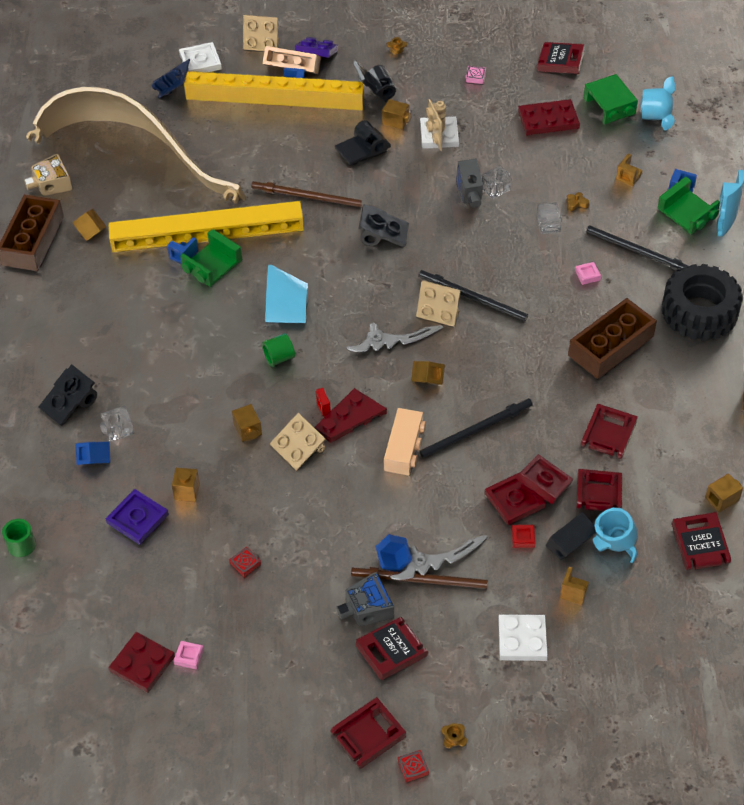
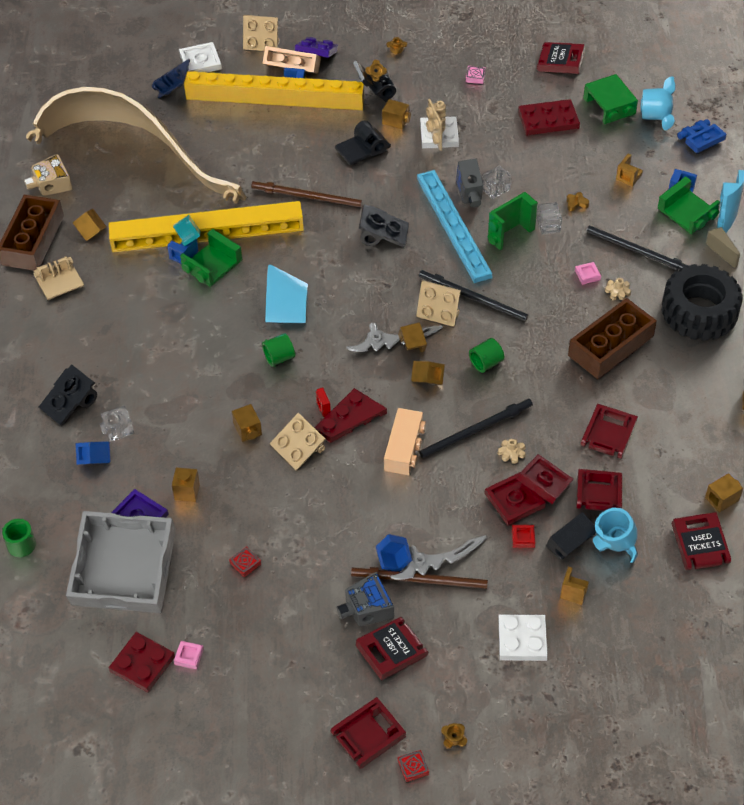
none -> tan hinge [33,256,84,300]
none -> light grey tile [66,511,176,613]
none -> teal panel [173,215,200,246]
none -> pearl gold plate [365,60,387,82]
none -> pearl gold panel [398,322,427,352]
none -> medium azure tile [417,170,493,283]
none -> green piece [469,338,505,373]
none -> green panel [488,192,538,250]
none -> tan plant [498,439,526,464]
none -> tan plant [605,278,631,300]
none -> blue plate [677,119,727,153]
none -> dark tan slope [706,227,740,268]

